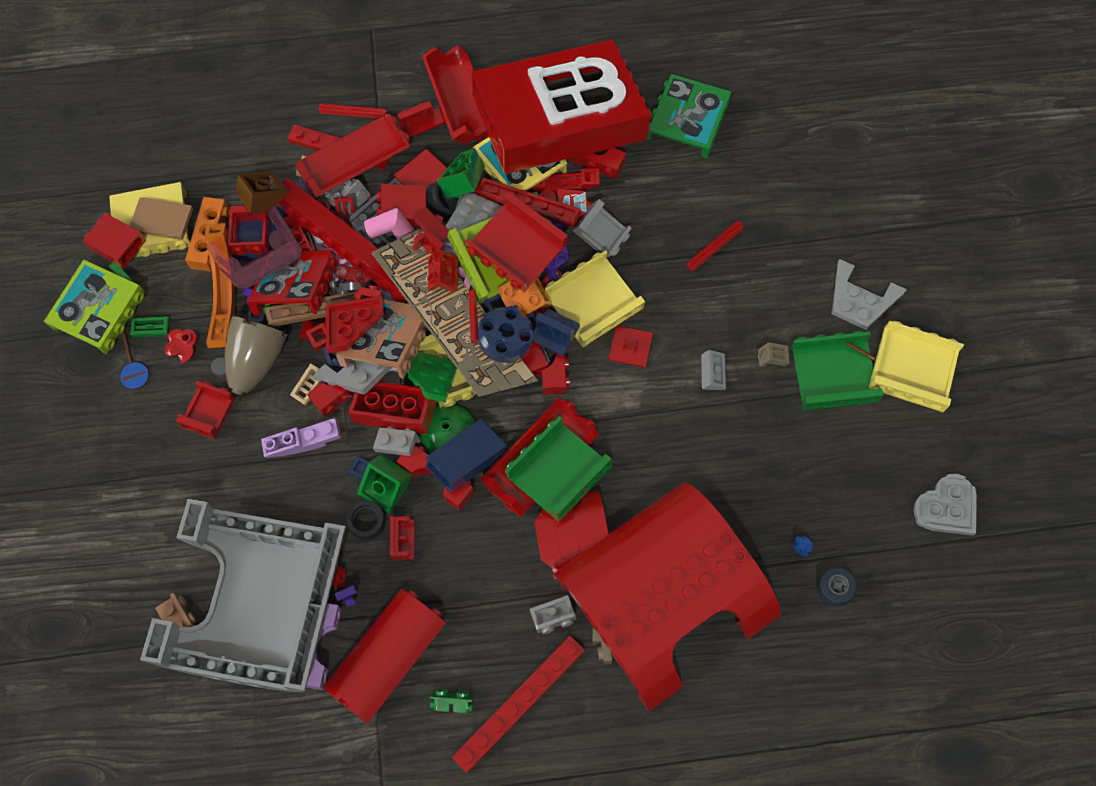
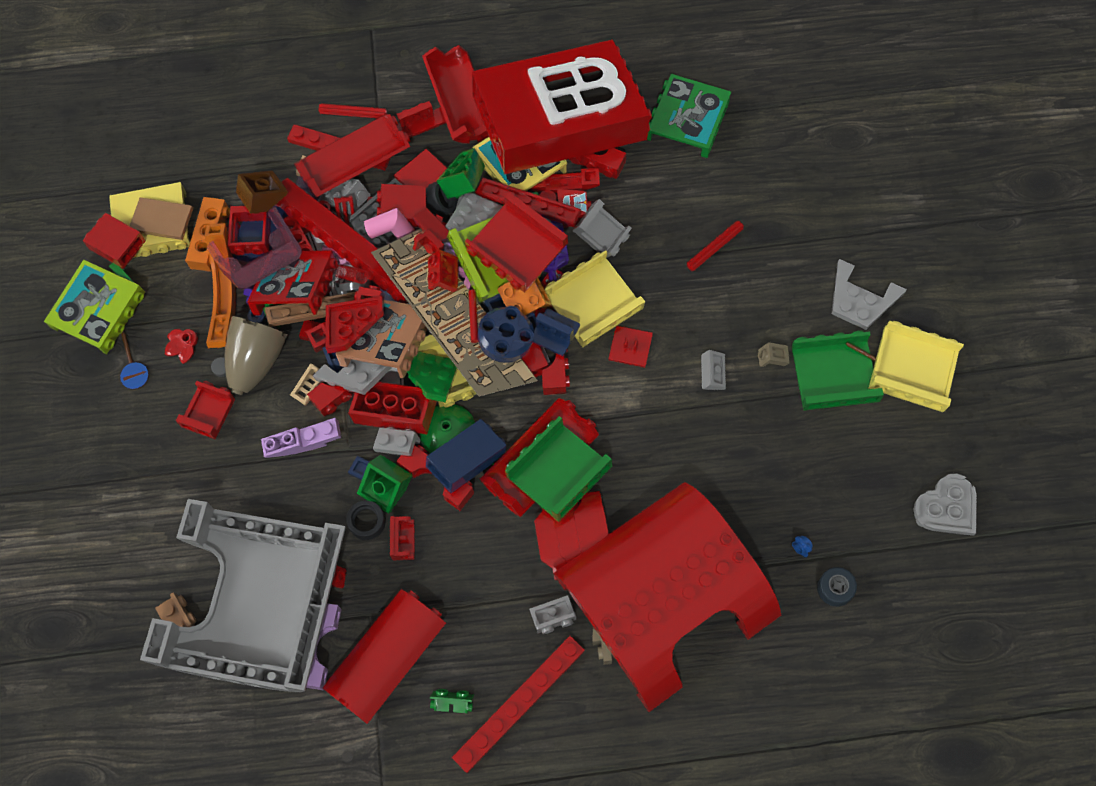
green tile [130,316,170,338] -> none
dark purple tile [334,584,357,607] -> none

